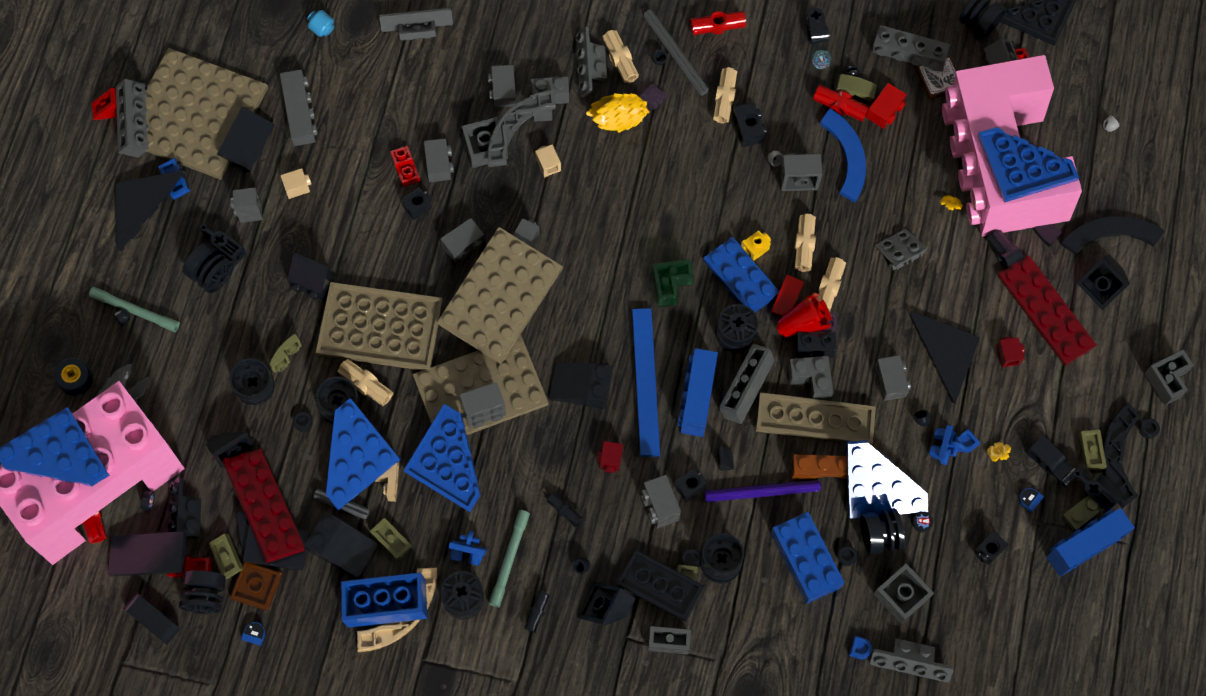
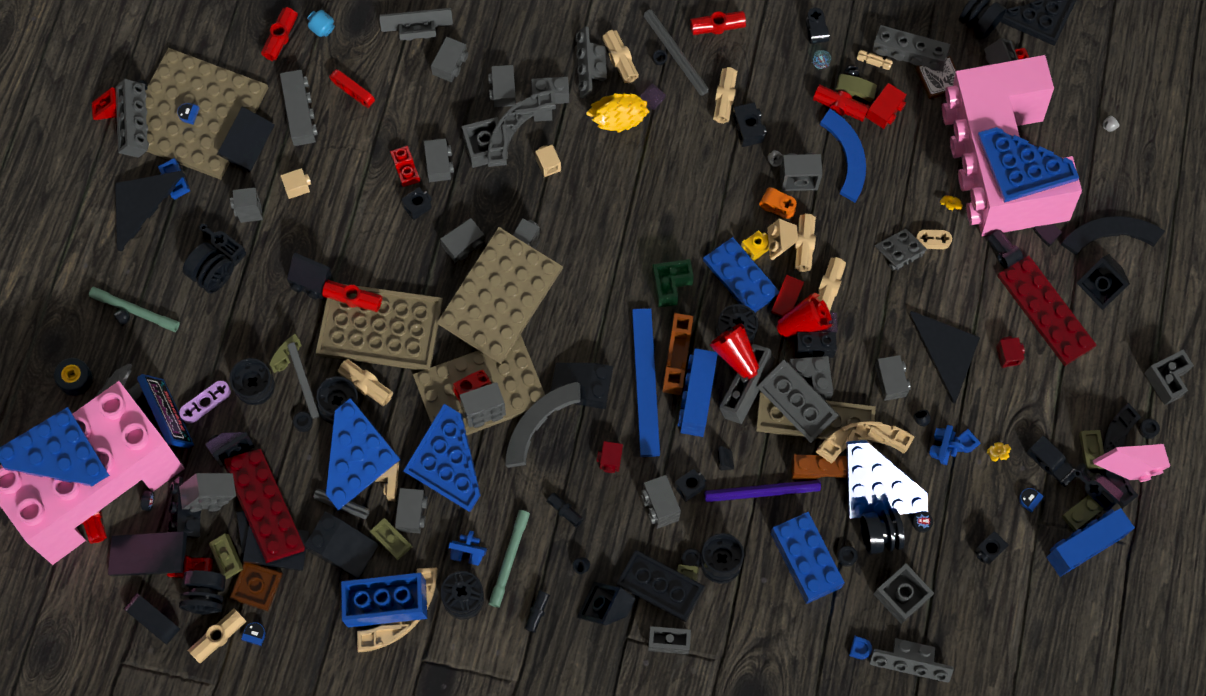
none -> tile [137,374,194,448]
none -> tile [177,103,200,125]
none -> lavender beam [179,381,231,423]
none -> dark grey brick [179,473,236,512]
none -> tan piece [188,608,247,663]
none -> red piece [261,7,298,61]
none -> dark grey tile [287,342,320,419]
none -> red piece [322,280,383,312]
none -> red beam [329,69,375,108]
none -> dark grey brick [395,488,428,533]
none -> dark grey brick [431,36,468,82]
none -> red leg [452,370,492,403]
none -> dark grey tile [505,382,580,468]
none -> dark orange arch [663,313,693,395]
none -> red cone [709,323,759,379]
none -> dark grey plate [757,360,839,443]
none -> orange piece [759,187,797,219]
none -> tan slope [767,219,798,260]
none -> tan tile [816,421,914,463]
none -> tan axle [857,50,893,70]
none -> tan beam [916,230,952,249]
none -> bright pink slope [1093,444,1170,482]

